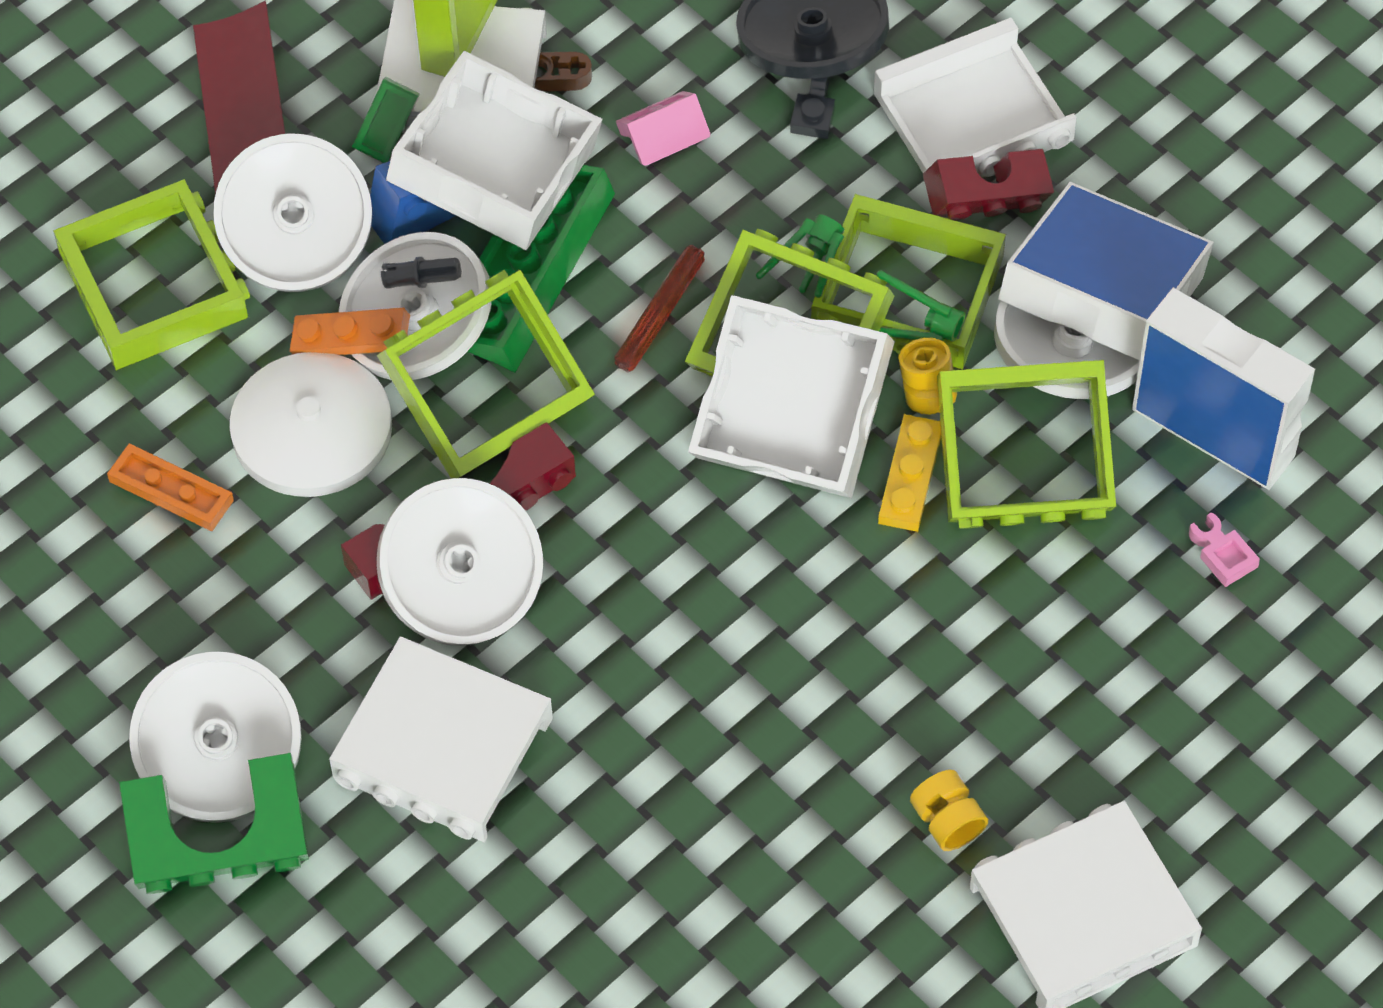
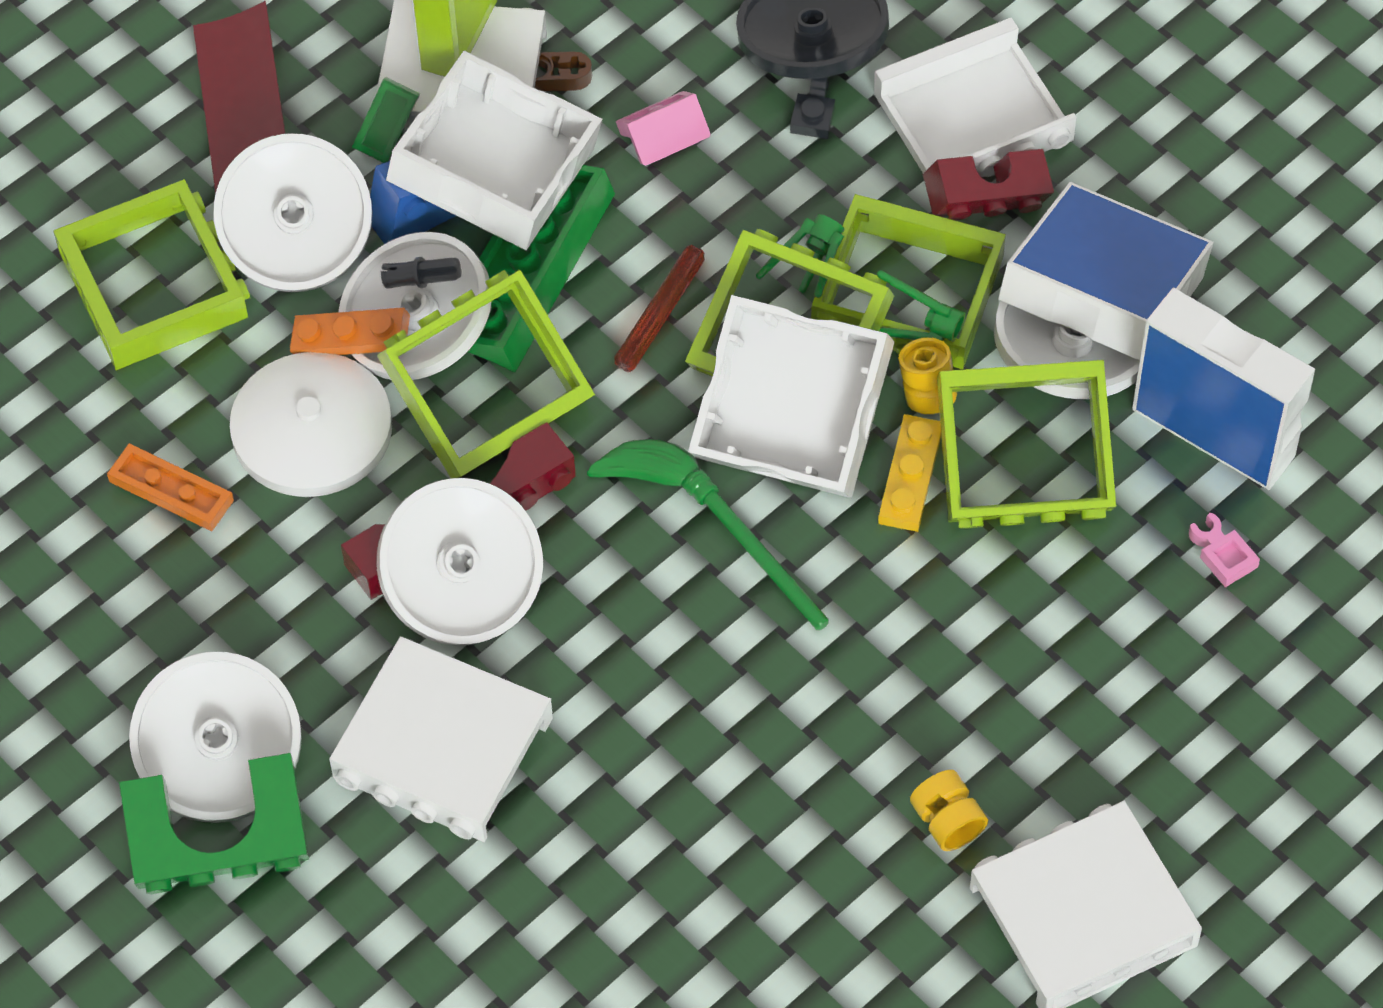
none -> green piece [587,439,829,630]

